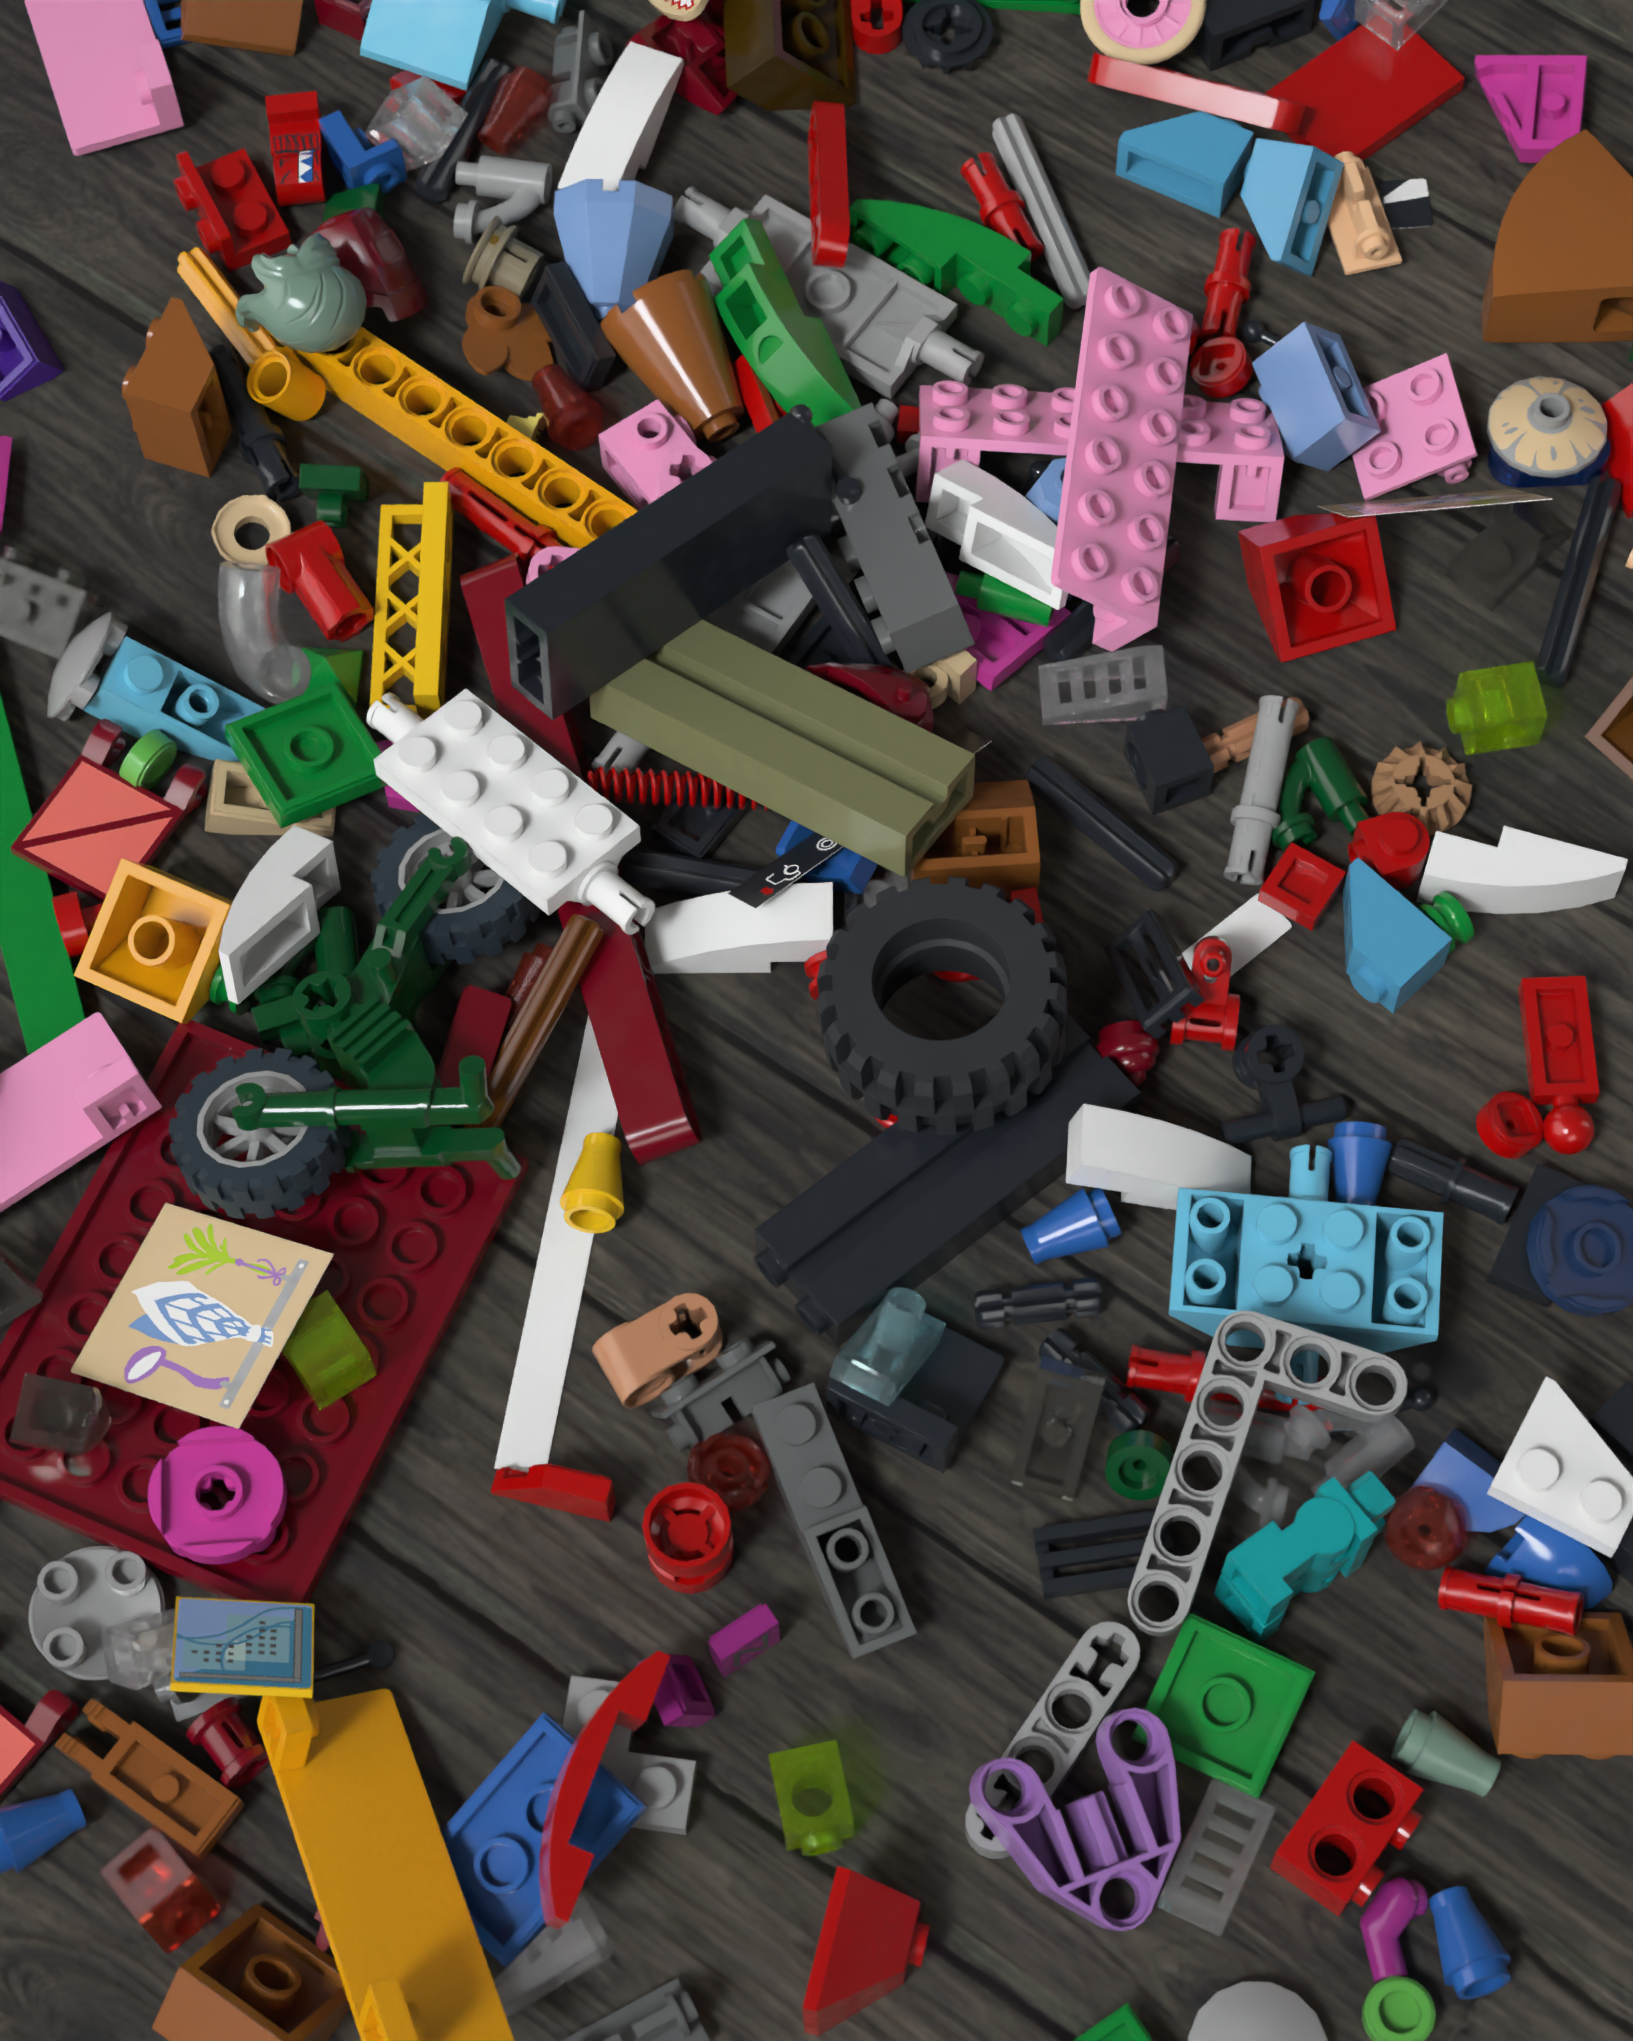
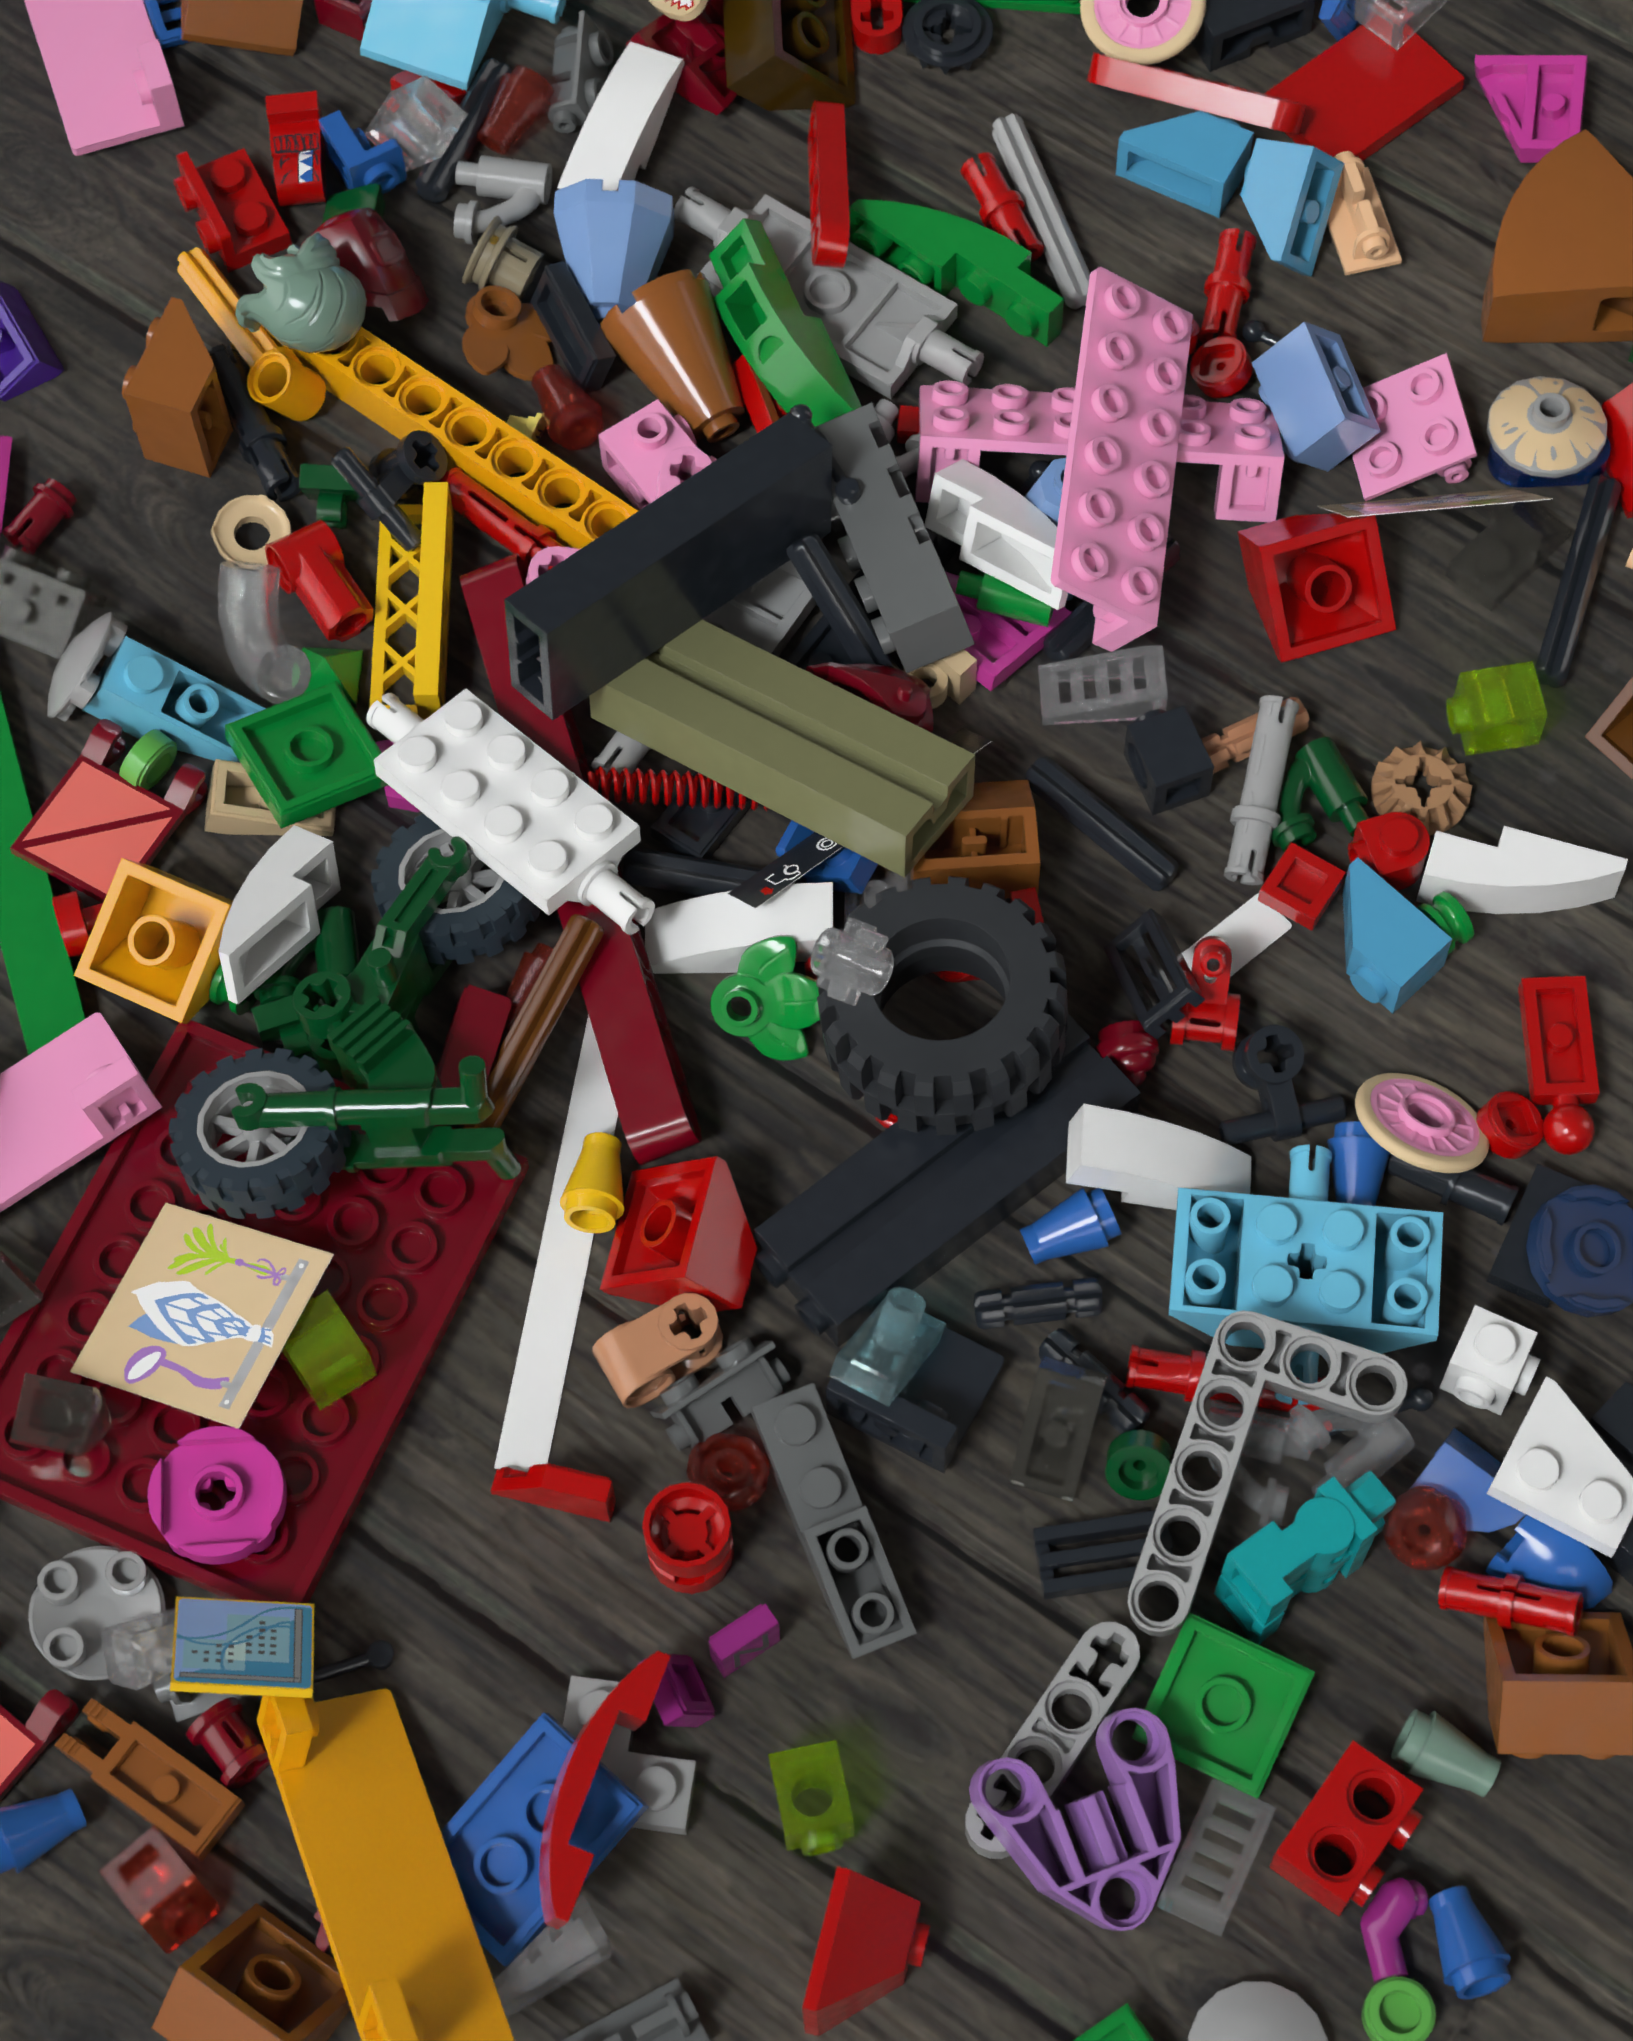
black sticker [1381,179,1433,229] -> none
none -> dark red pin [2,478,77,557]
none -> black piece [331,430,448,552]
none -> red slope [600,1156,757,1312]
none -> green plate [710,935,820,1061]
none -> clear gear [811,917,894,1006]
none -> bright pink wheel [1355,1073,1489,1173]
none -> white brick [1440,1305,1541,1415]

